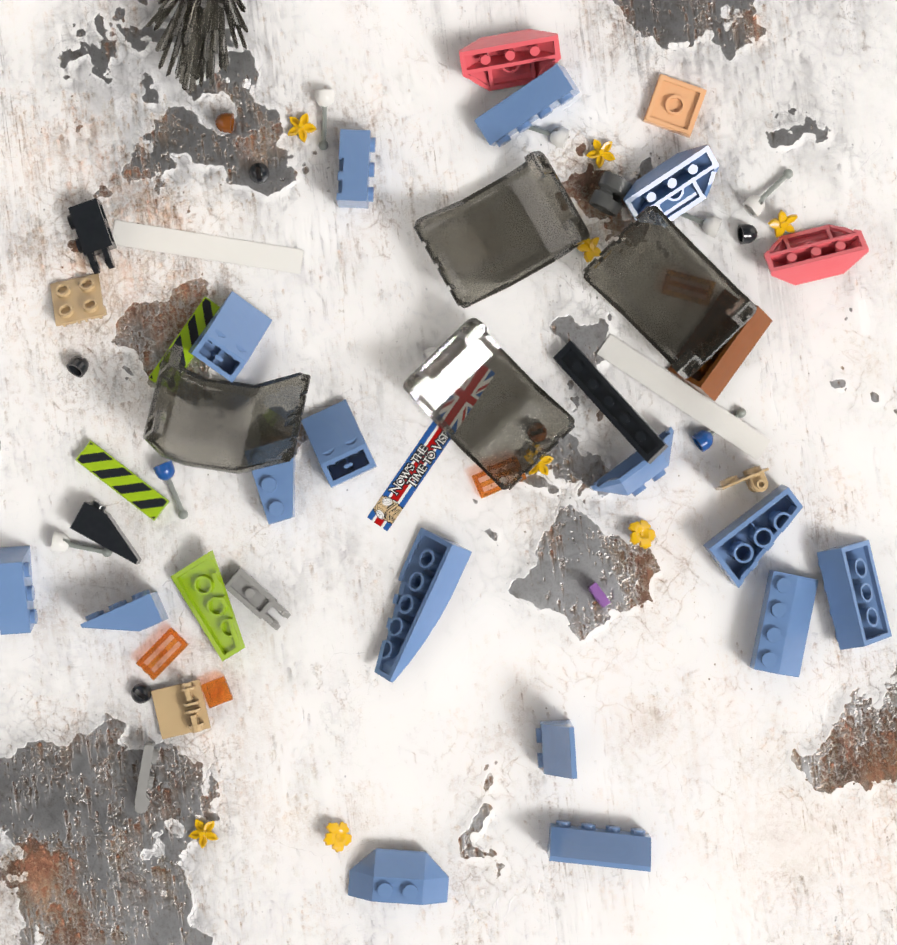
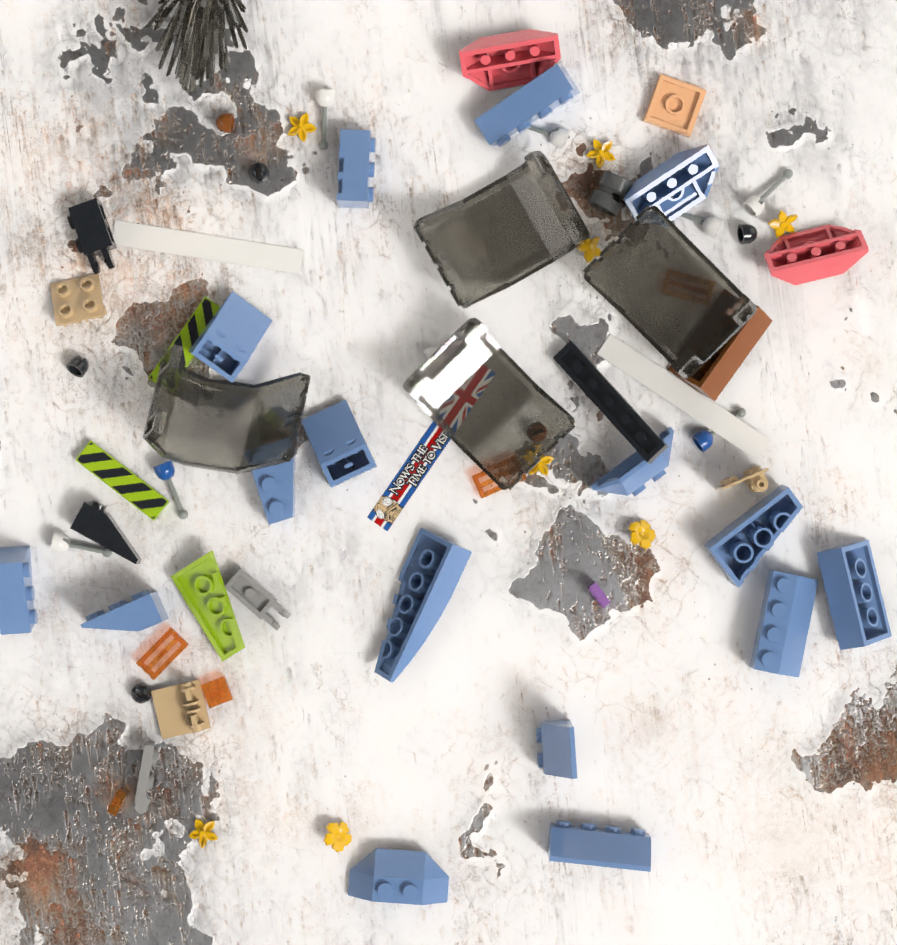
none -> clear orange tile [107,786,131,816]

